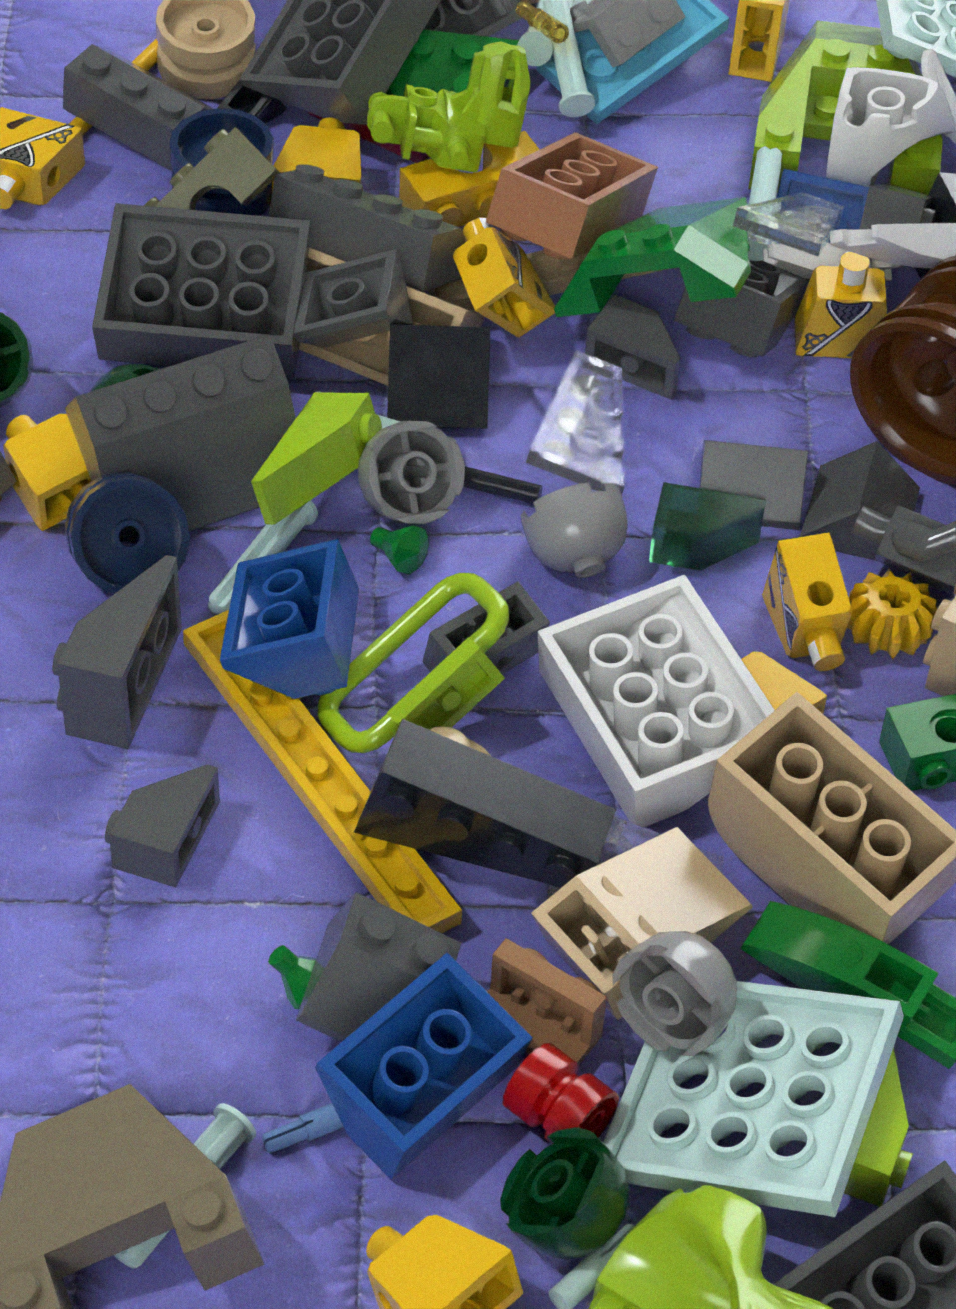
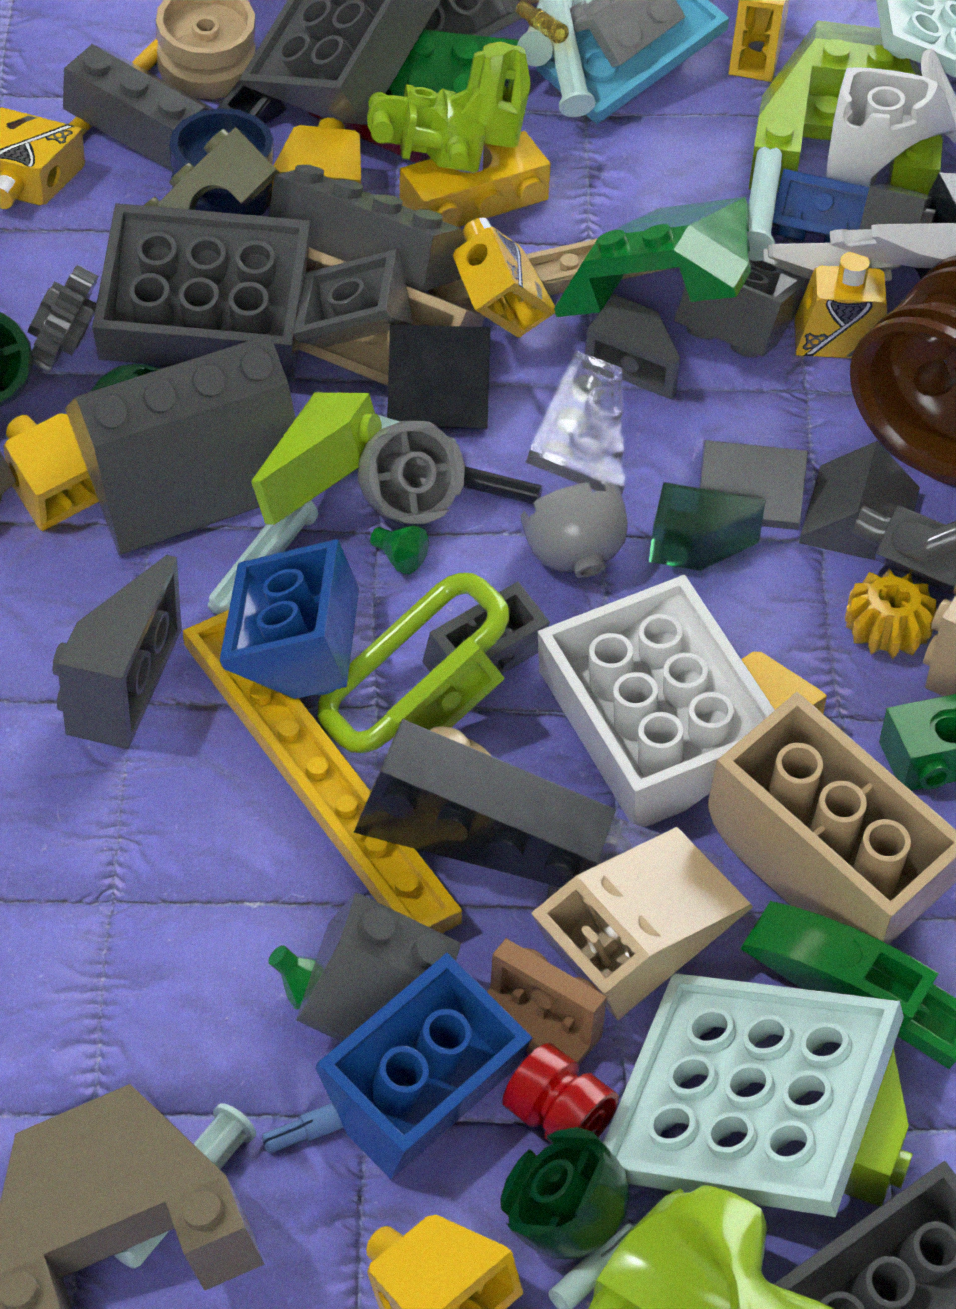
dark blue wheel [64,471,190,594] -> none
dark grey slope [105,764,220,888] -> none
nougat brick [486,132,658,260] -> none
light grey cylinder [613,931,737,1056] -> none
clear wing [733,192,844,257] -> none
yellow torso [762,532,852,671] -> none
none -> dark grey gear [27,265,99,372]

